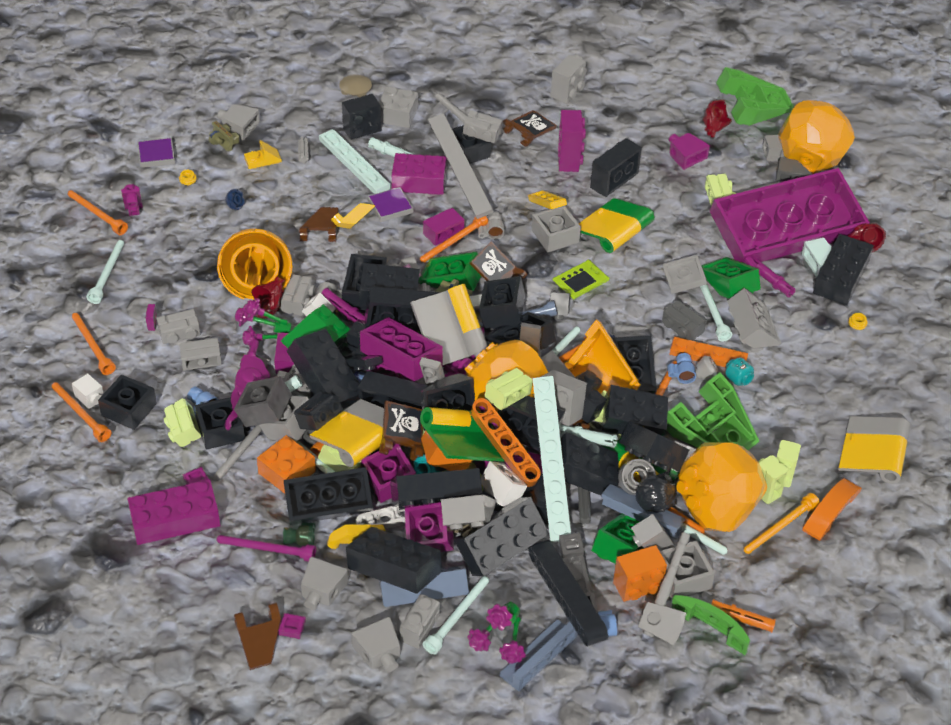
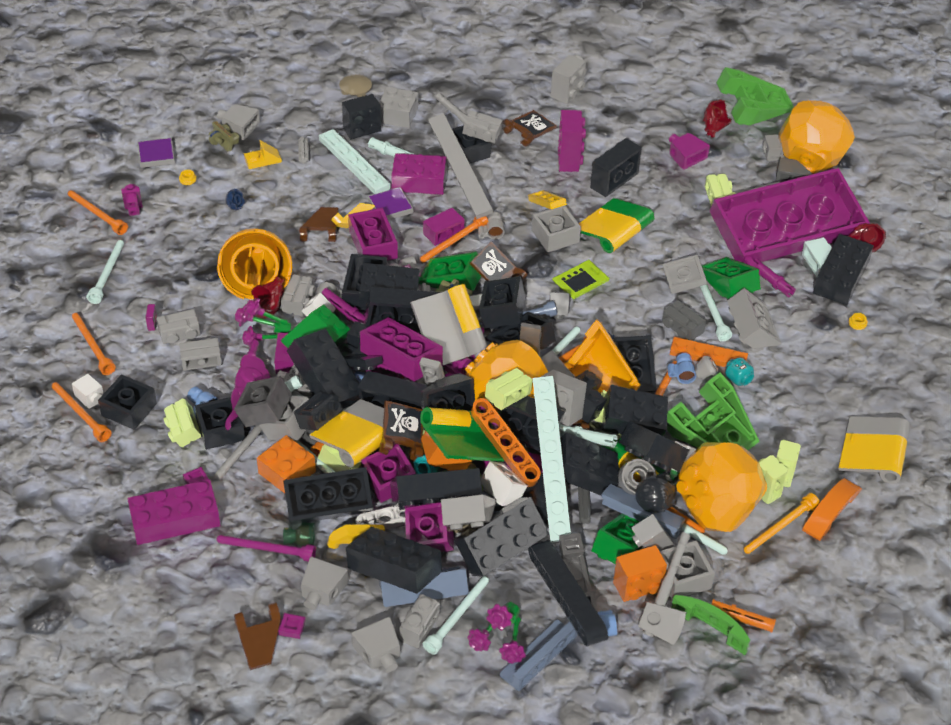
none -> magenta brick [348,208,398,261]

